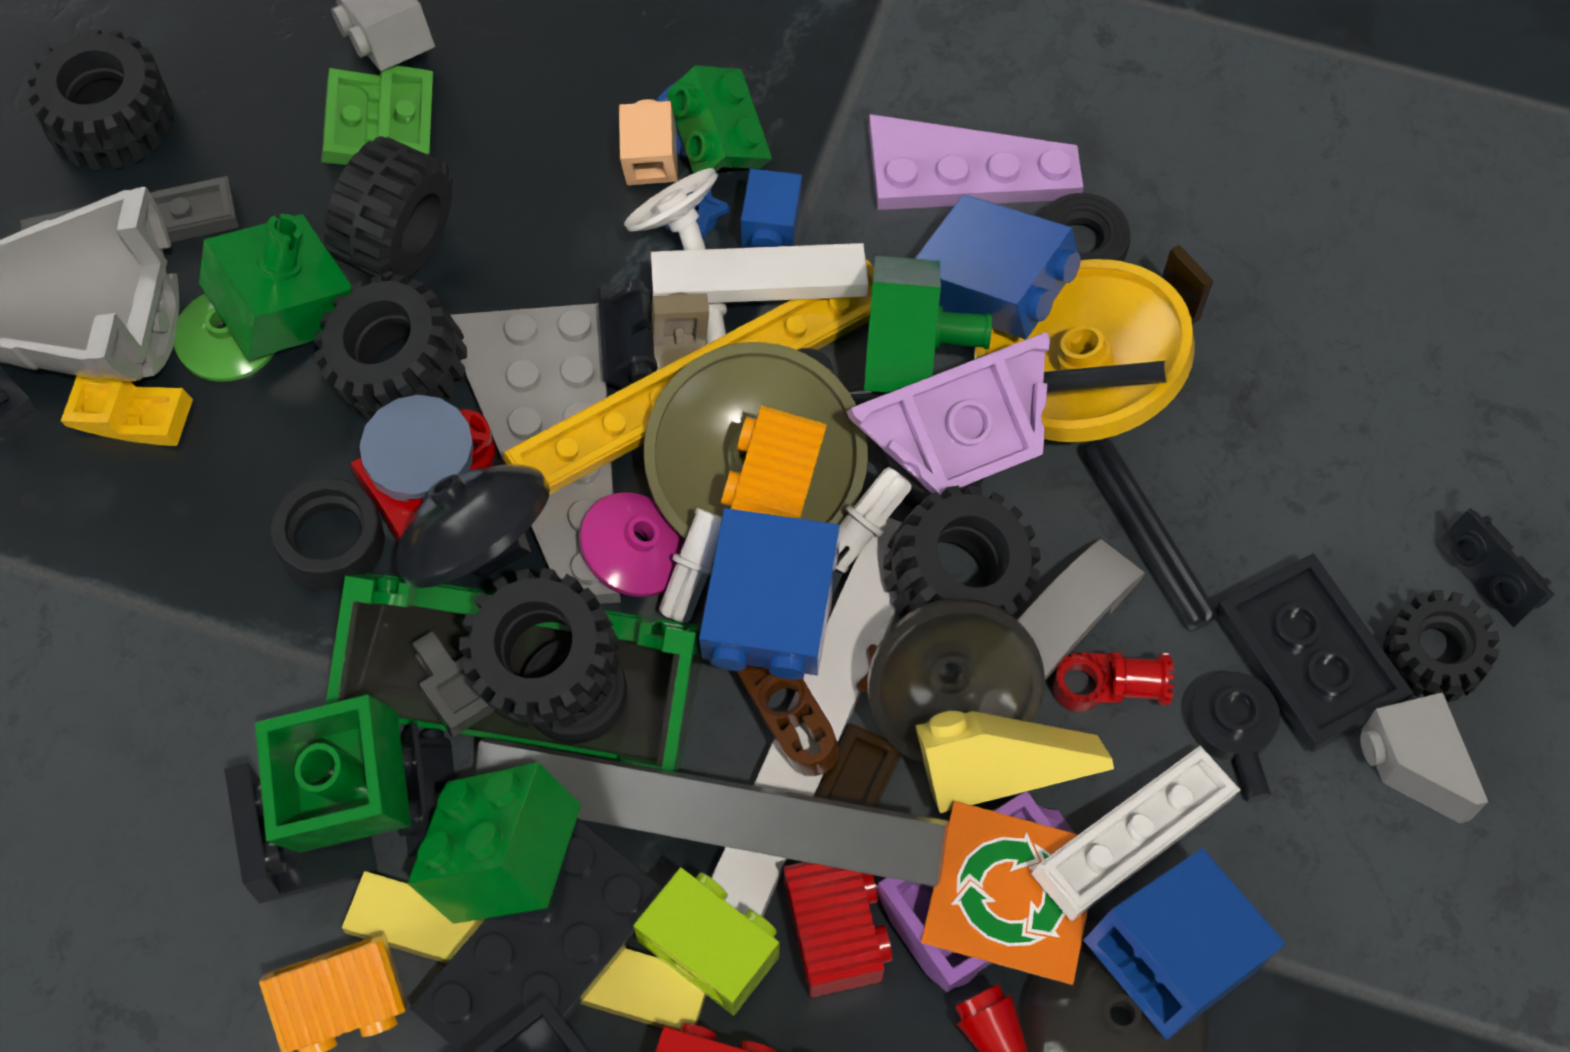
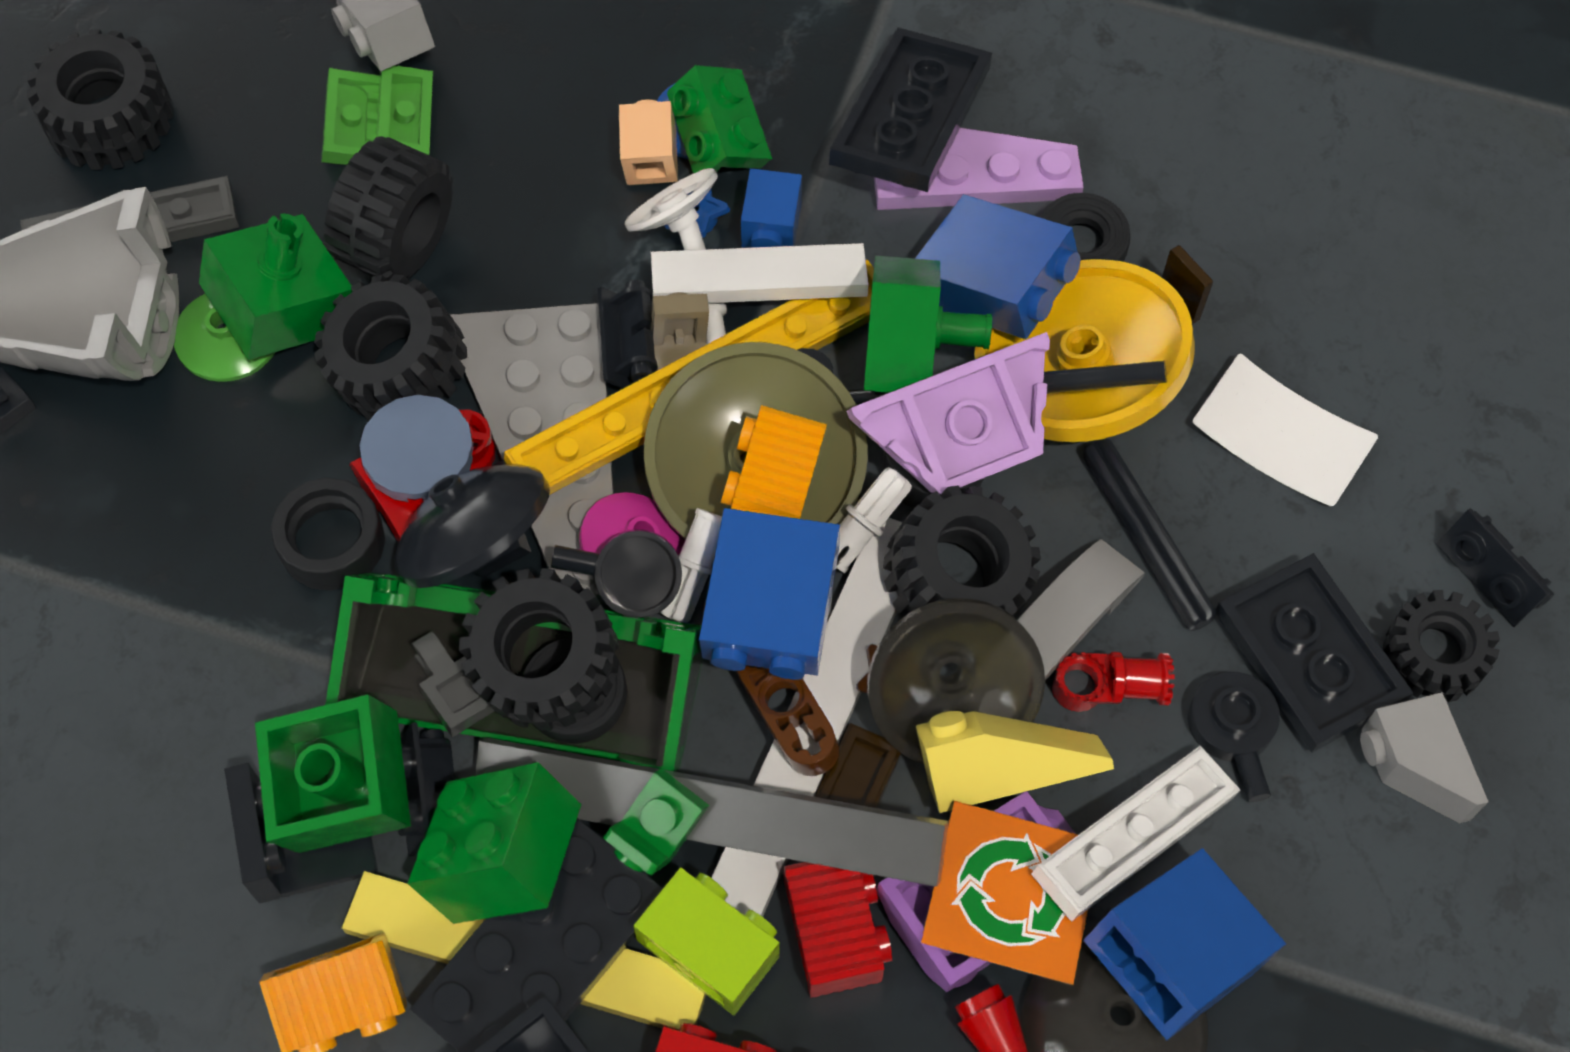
yellow slope [61,376,193,446] -> none
none -> black piece [551,529,682,618]
none -> green bracket [604,769,710,875]
none -> black plate [829,27,992,192]
none -> white sticker [1193,354,1378,506]

